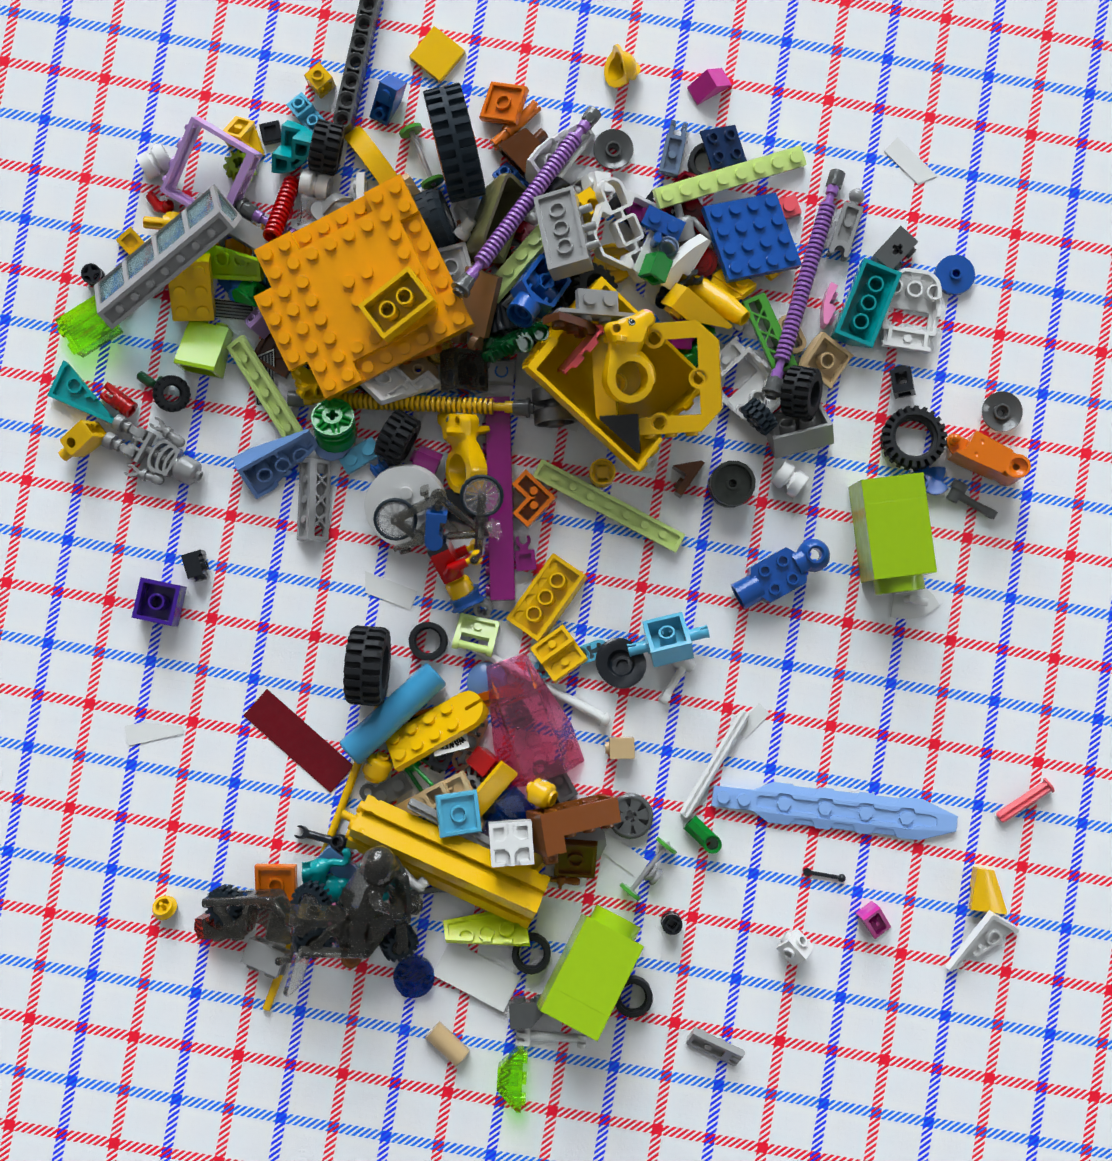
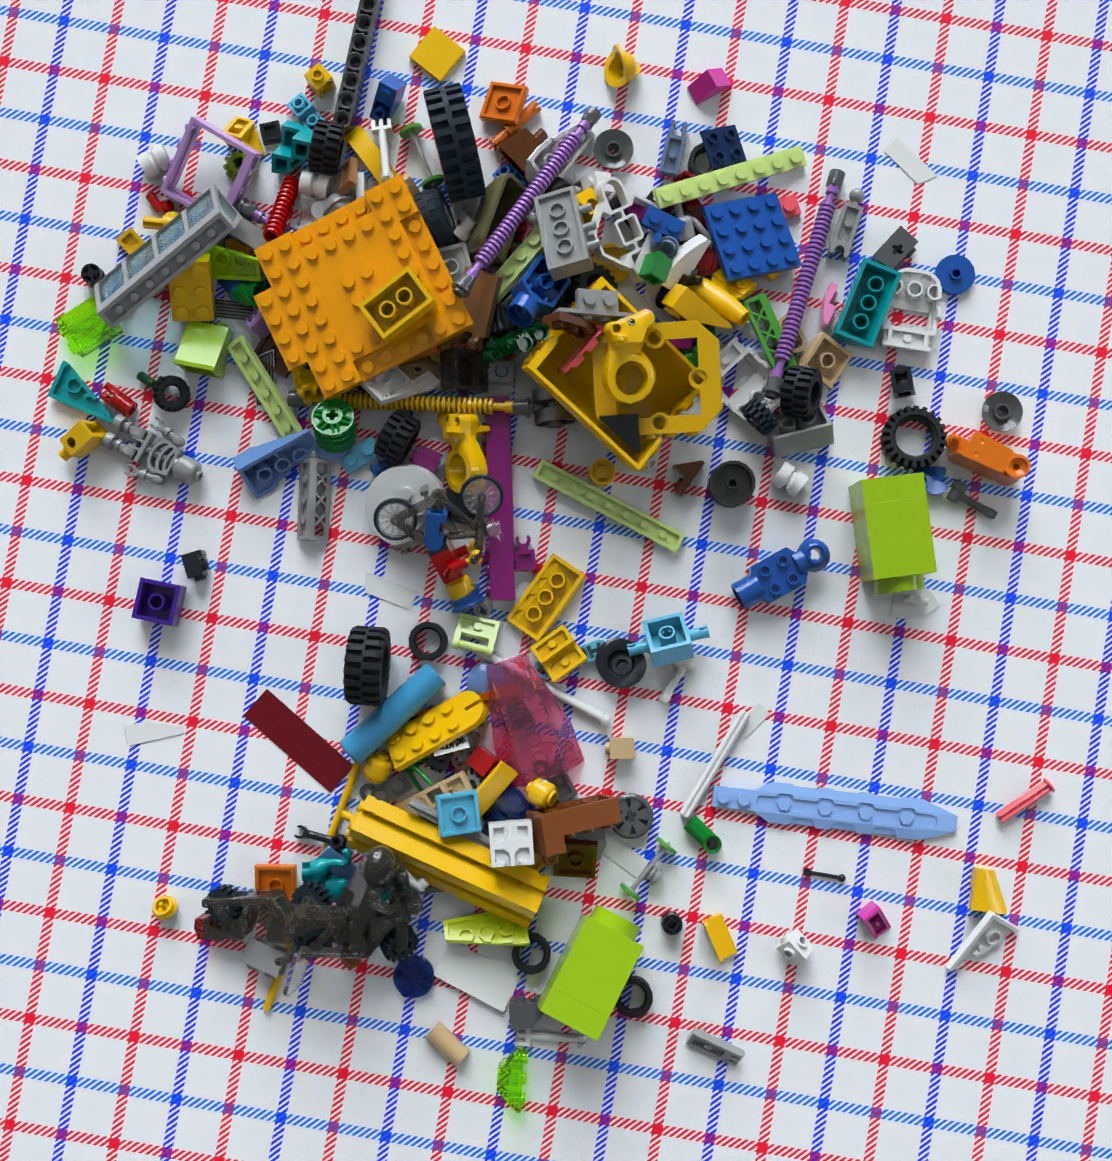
orange brick [512,469,556,529] -> none
dark orange piece [549,876,580,889] -> none
none -> medium nougat tile [338,156,358,196]
none -> white hinge [371,118,393,183]
none -> yellow panel [702,913,738,963]

